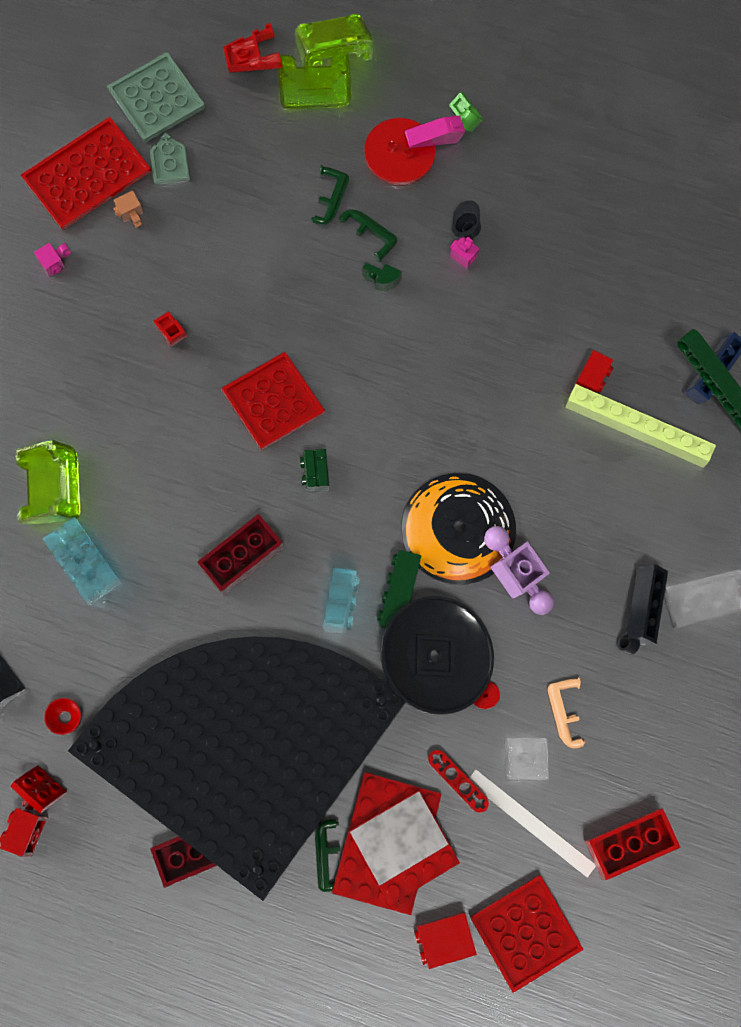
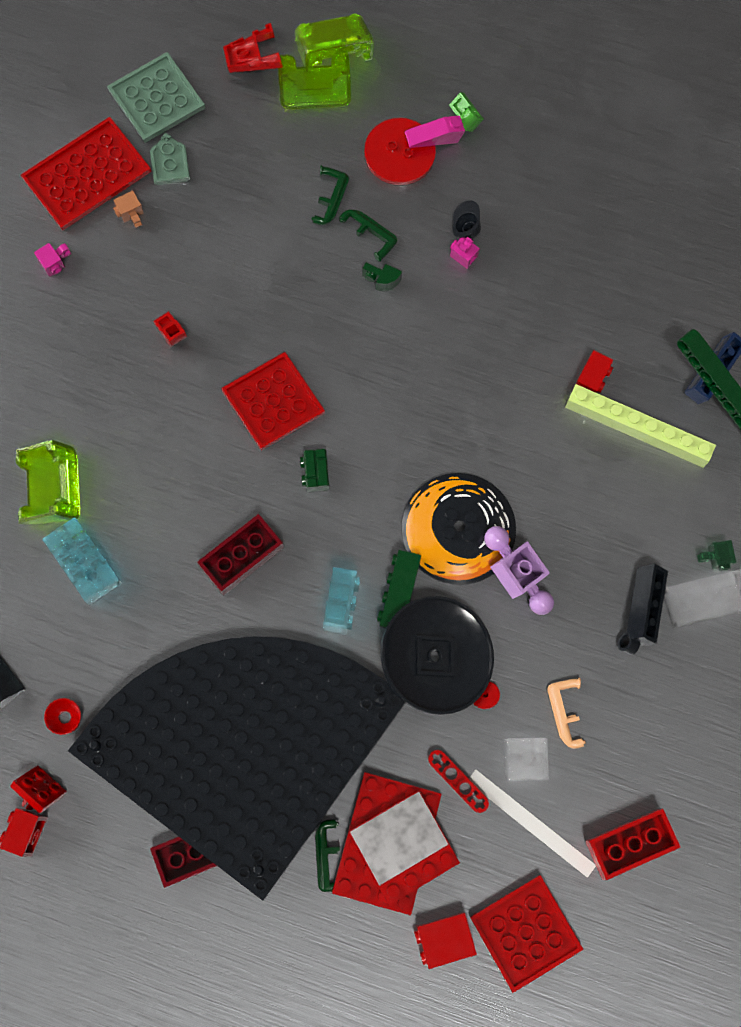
none -> clear green brick [697,540,737,571]

